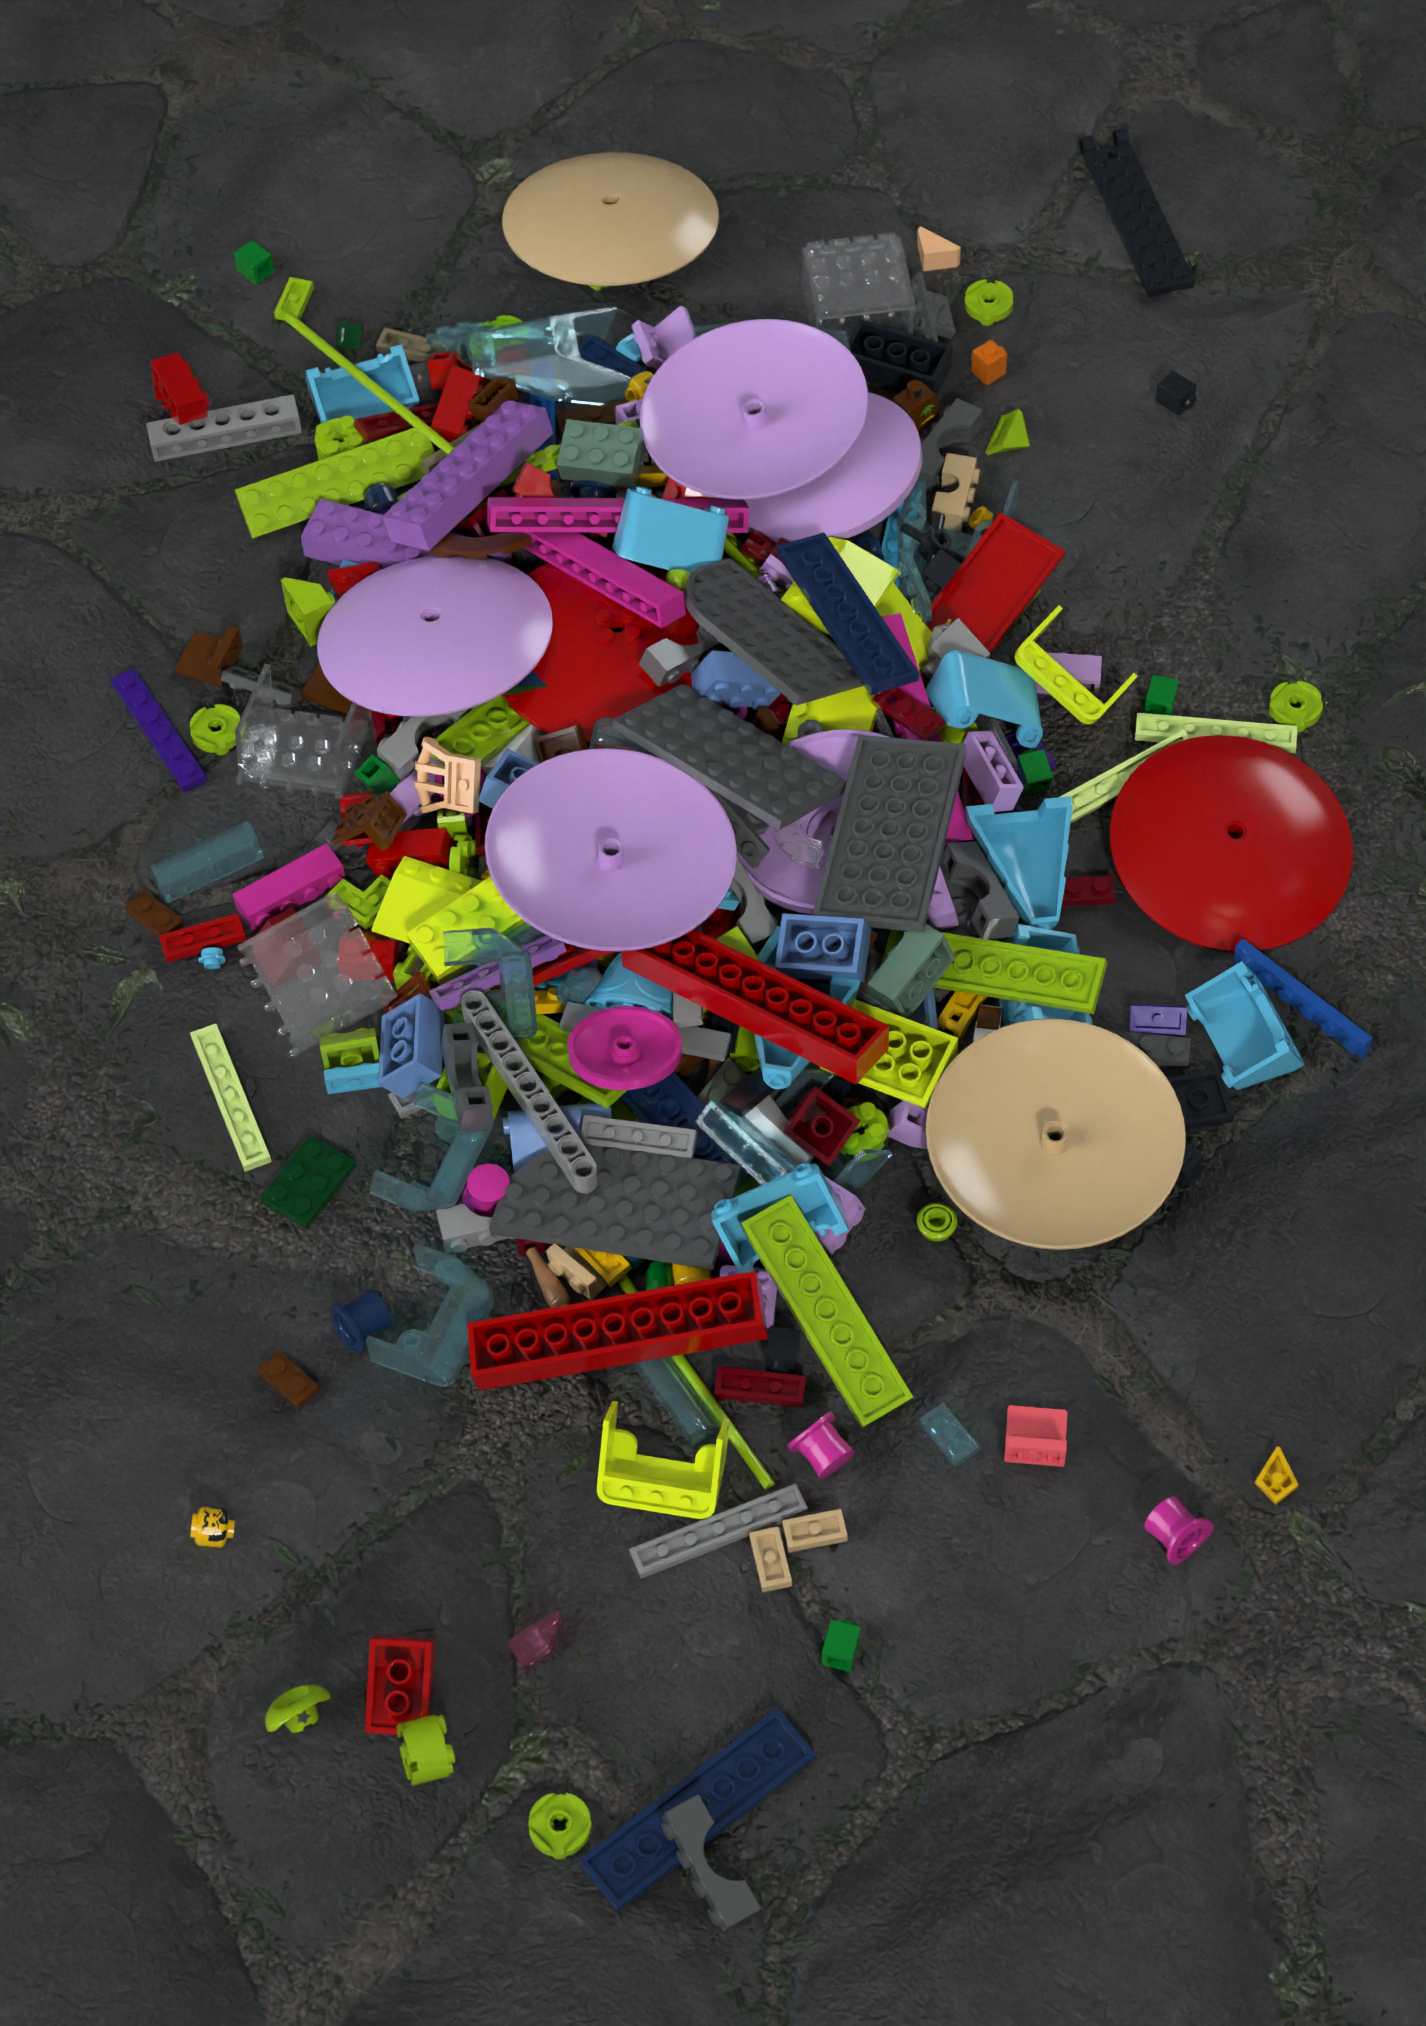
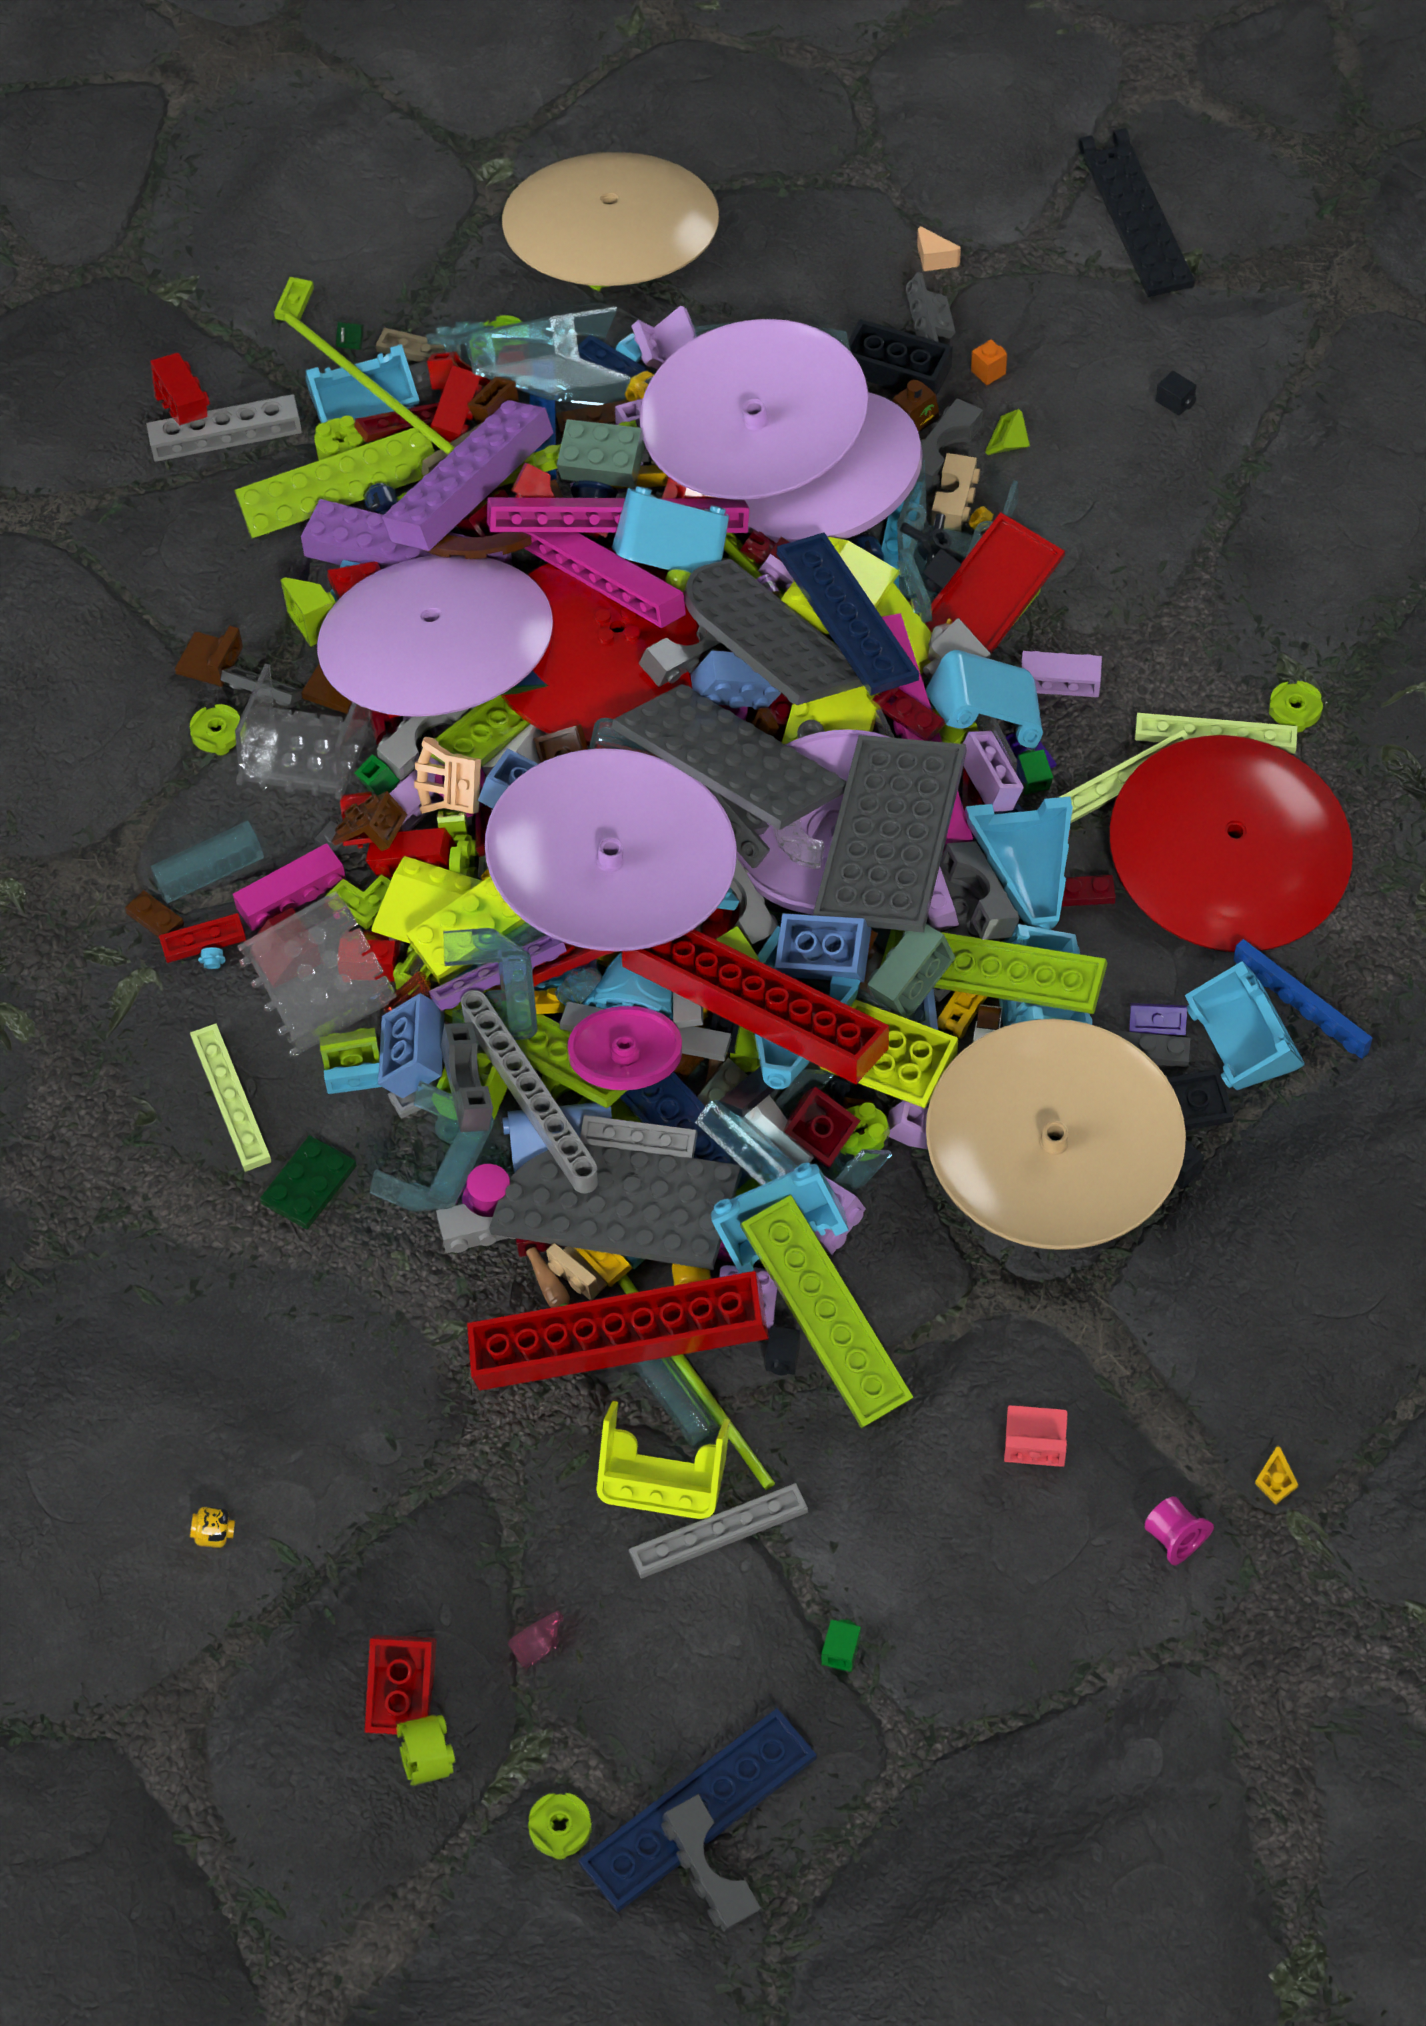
dark purple plate [111,668,207,793] -> none
green brick [234,240,274,285] -> none
reddish brown plate [257,1350,320,1410] -> none
lime hat [265,1684,331,1733] -> none
dark blue piece [331,1290,393,1352] -> none
clear light blue windscreen [366,1243,494,1387] -> none
green brick [646,1261,674,1291] -> none
dark red plate [714,1367,806,1408] -> none
tan plate [749,1526,792,1593] -> none
tan plate [782,1509,848,1553] -> none
dark pink piece [787,1411,855,1479] -> none
clear windscreen [802,232,916,335] -> none
lime brick [917,1203,957,1242] -> none
clear light blue plate [919,1403,980,1468] -> none
lime plate [964,280,1013,326] -> none
neon yellow windscreen [1015,605,1138,724] -> none
green brick [1144,675,1179,715] -> none

